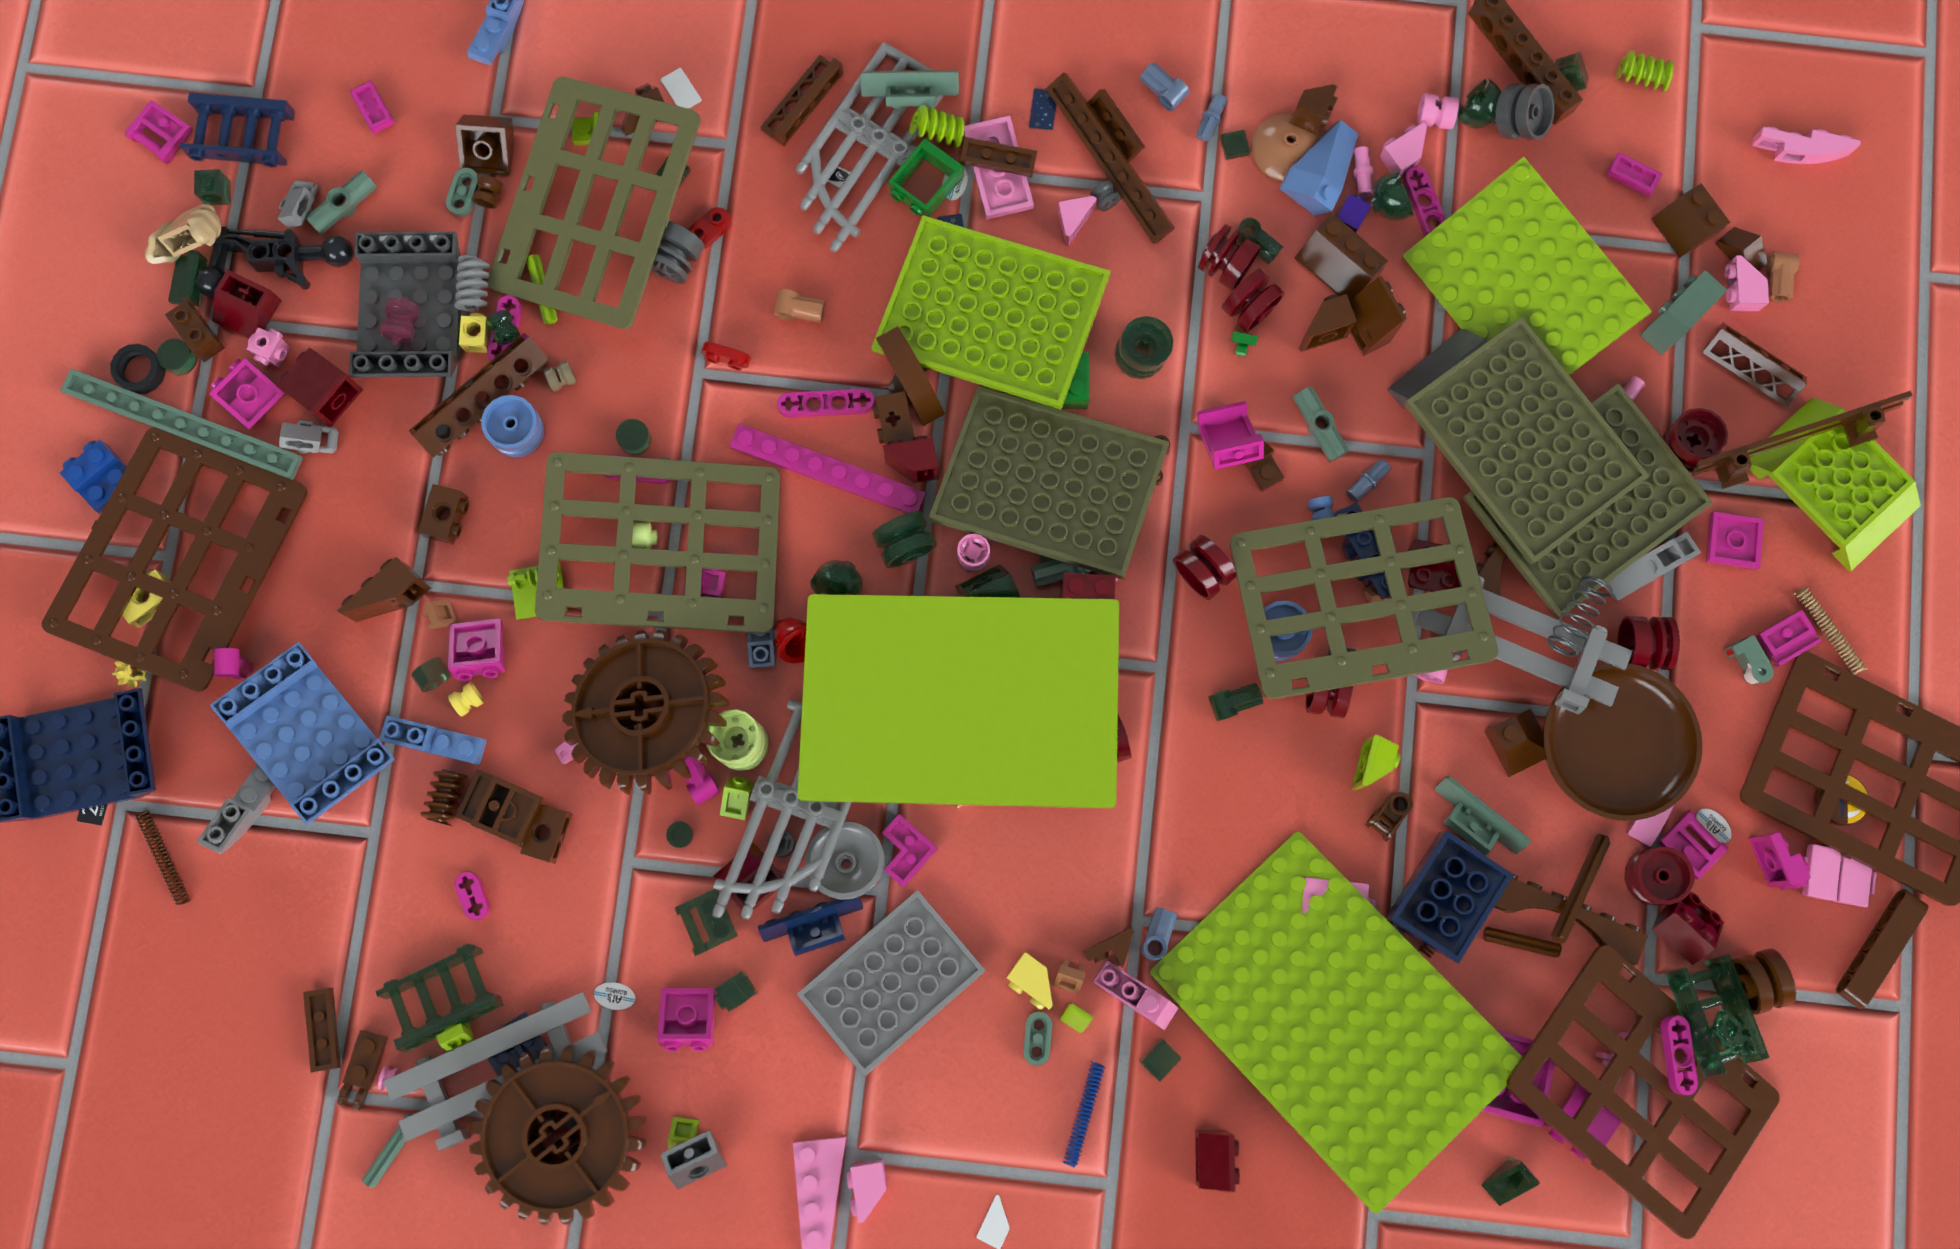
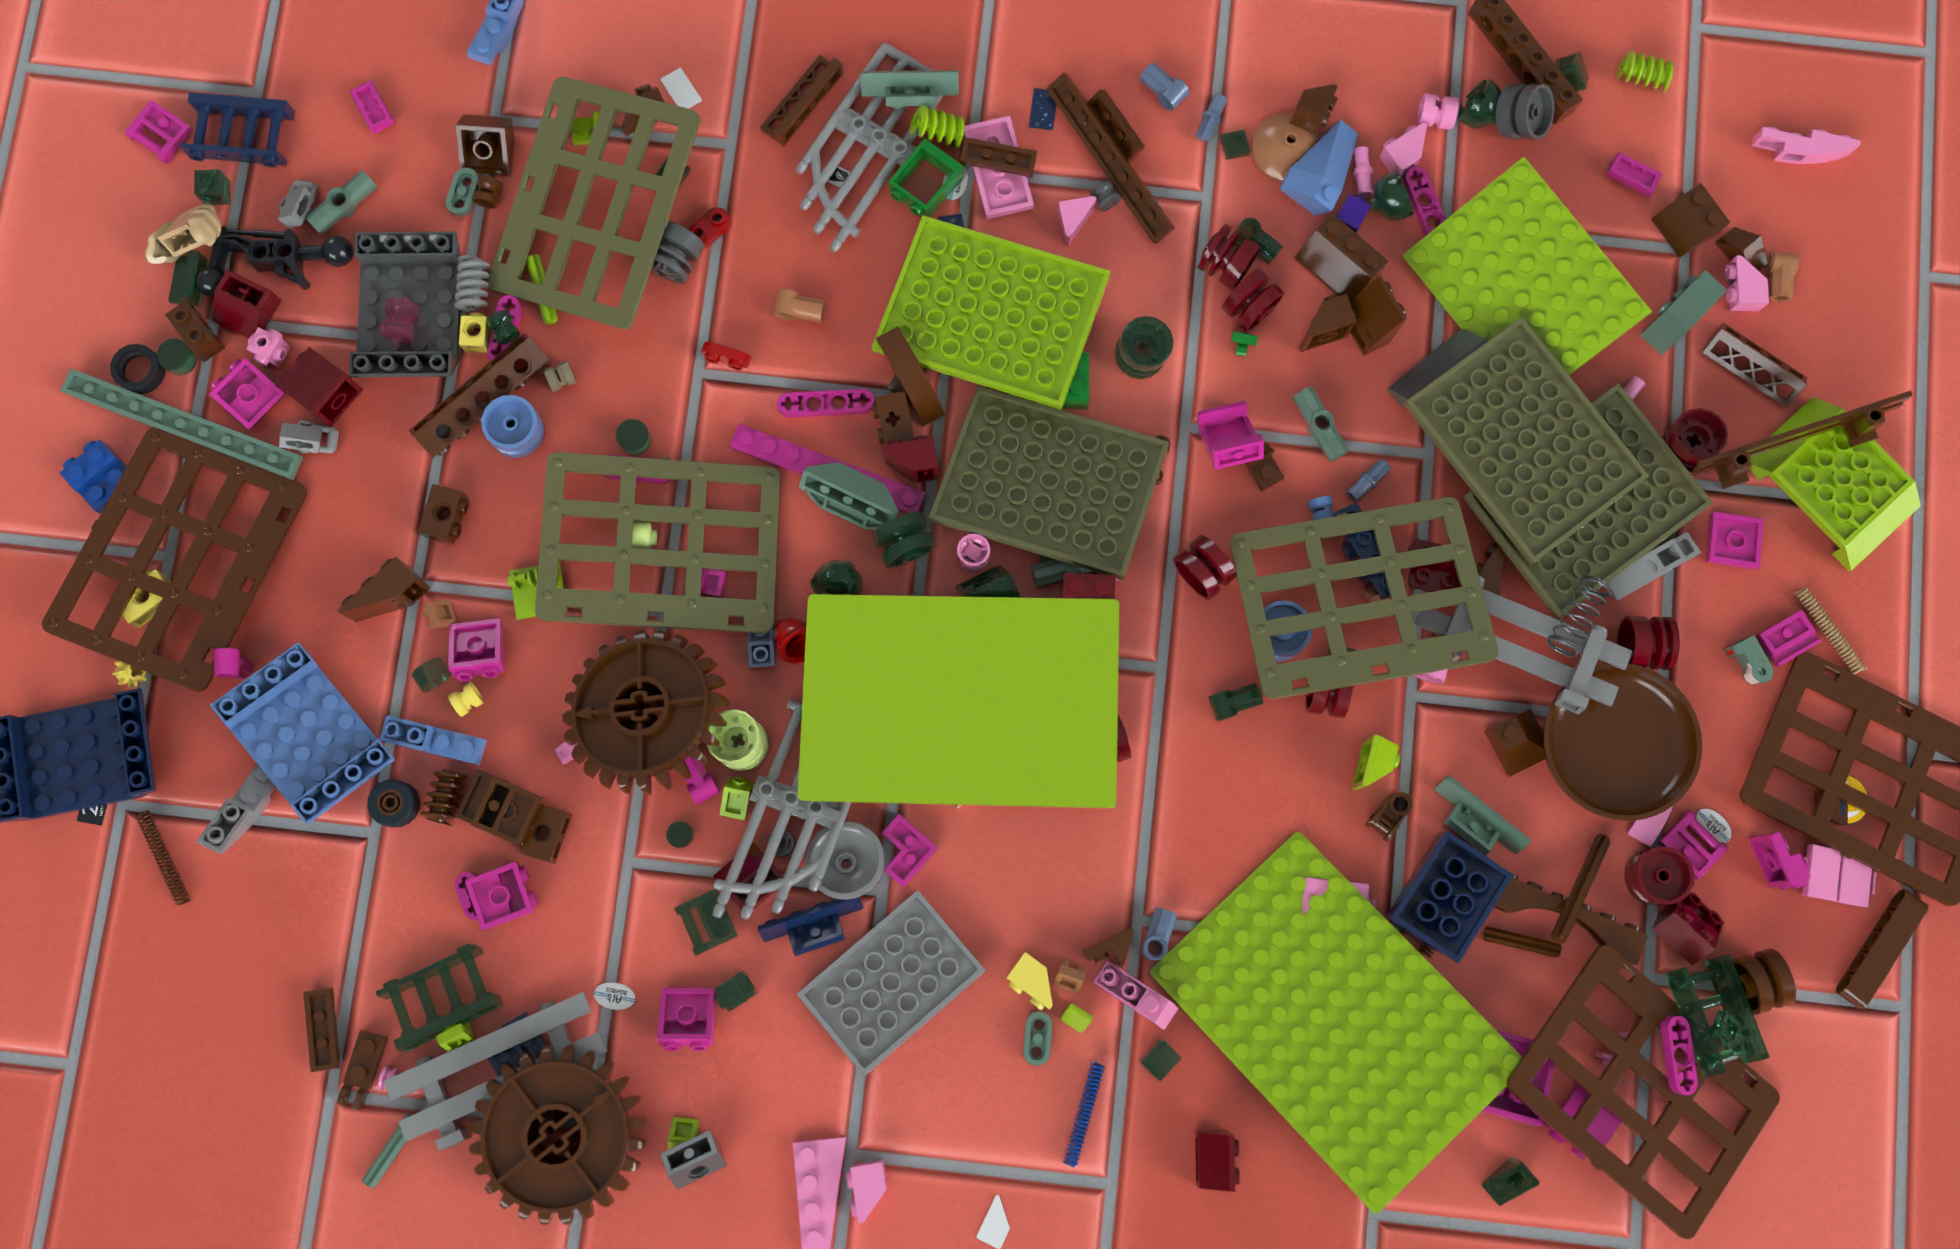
none -> black wheel [367,780,420,827]
none -> dark pink plate [465,861,538,931]
none -> sand green wedge [799,462,899,531]

